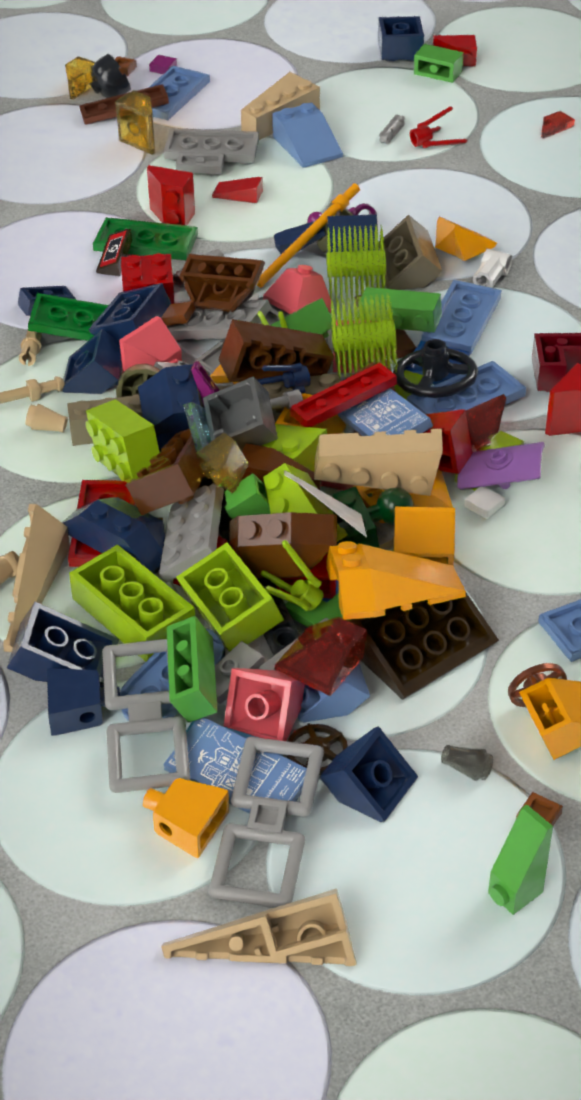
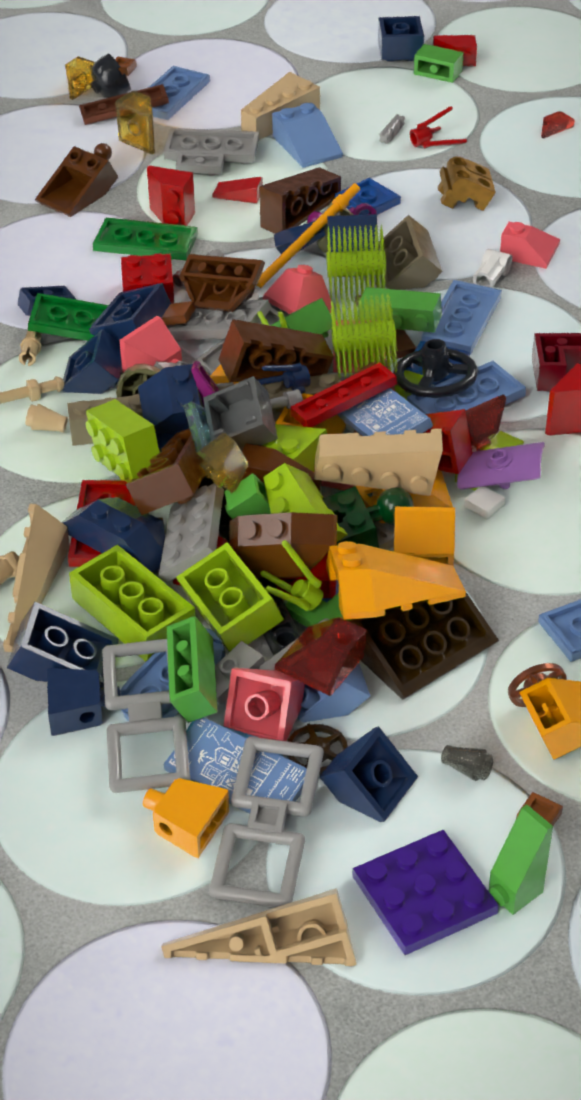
slope [96,229,133,276] -> none
magenta tile [149,55,177,74] -> none
white sticker [284,470,367,537] -> none
light orange slope [435,216,497,261] -> none
none -> reddish brown slope [35,143,118,217]
none -> reddish brown wedge [260,167,341,234]
none -> blue tile [335,178,401,215]
none -> dark purple plate [352,829,499,955]
none -> pearl gold hips [437,156,496,211]
none -> coral slope [500,221,560,269]

